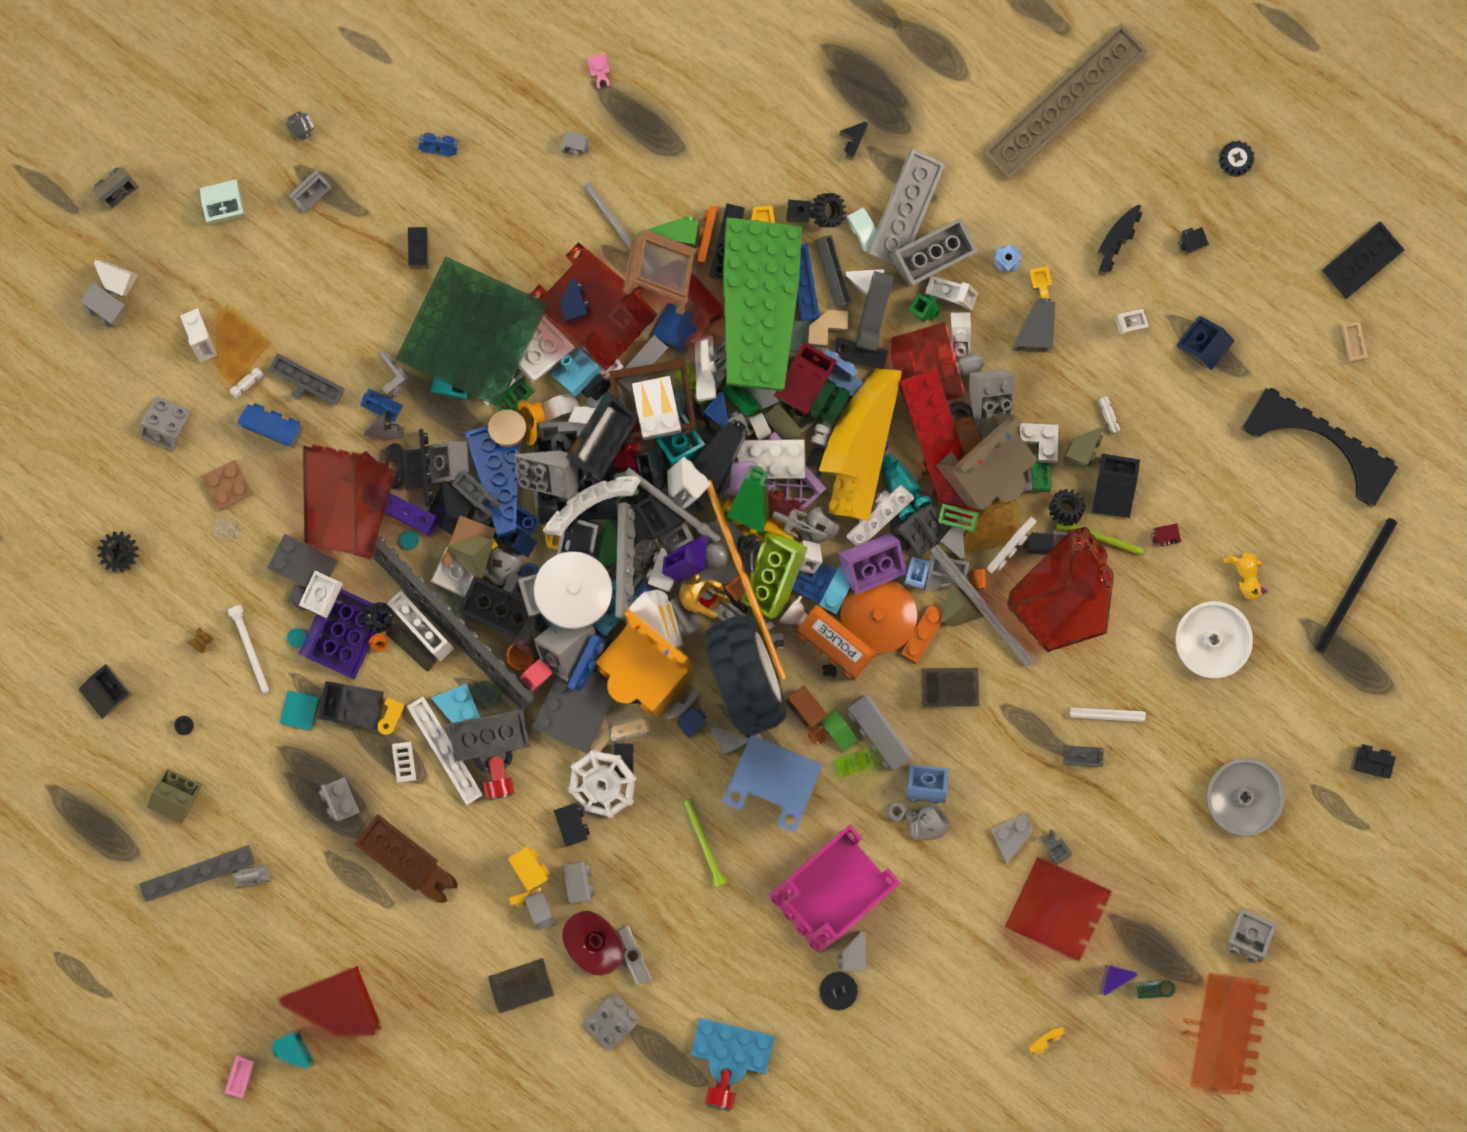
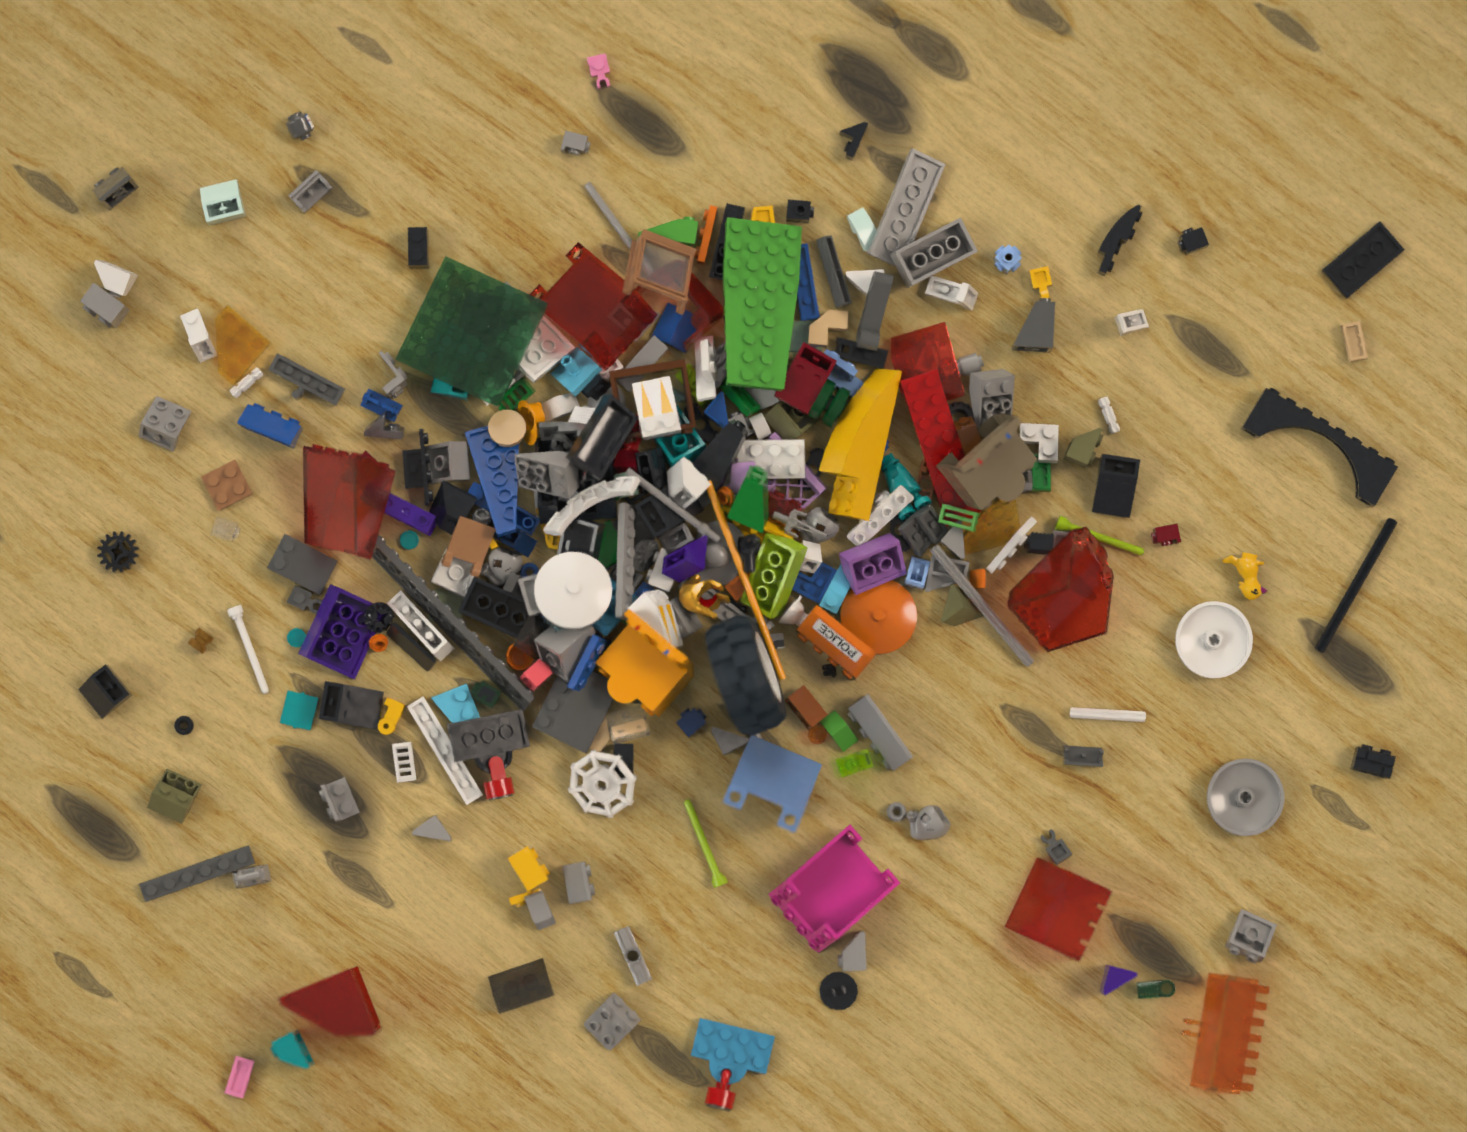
white plate [299,571,343,618] -> none
reddish brown hinge [354,814,458,903] -> none
black piece [384,443,404,489] -> none
blue hinge [418,133,459,156] -> none
olive slope [447,535,494,578] -> none
dark grey hinge [452,470,501,517] -> none
black brick [554,803,590,847] -> none
dark blue slope [560,278,591,325] -> none
dark red hat [562,911,624,976] -> none
light grey slope [667,689,700,720] -> none
black tyre [810,193,846,228] -> none
white wheel [810,424,834,448] -> none
orange plate [901,604,943,663] -> none
medium blue brick [906,764,948,804] -> none
green brick [909,293,942,323] -> none
clear smoke slope [920,668,979,708] -> none
white slope [950,313,971,357] -> none
dark tan plate [983,23,1148,180] -> none
light grey wing [990,813,1034,863] -> none
yellow slope [1028,1026,1065,1055] -> none
black tyre [1049,489,1086,526] -> none
dark blue slope [1177,316,1235,370] -> none
black wheel [1219,140,1255,177] -> none
none -> light grey slope [412,815,452,841]
none -> orange plate [717,486,734,505]

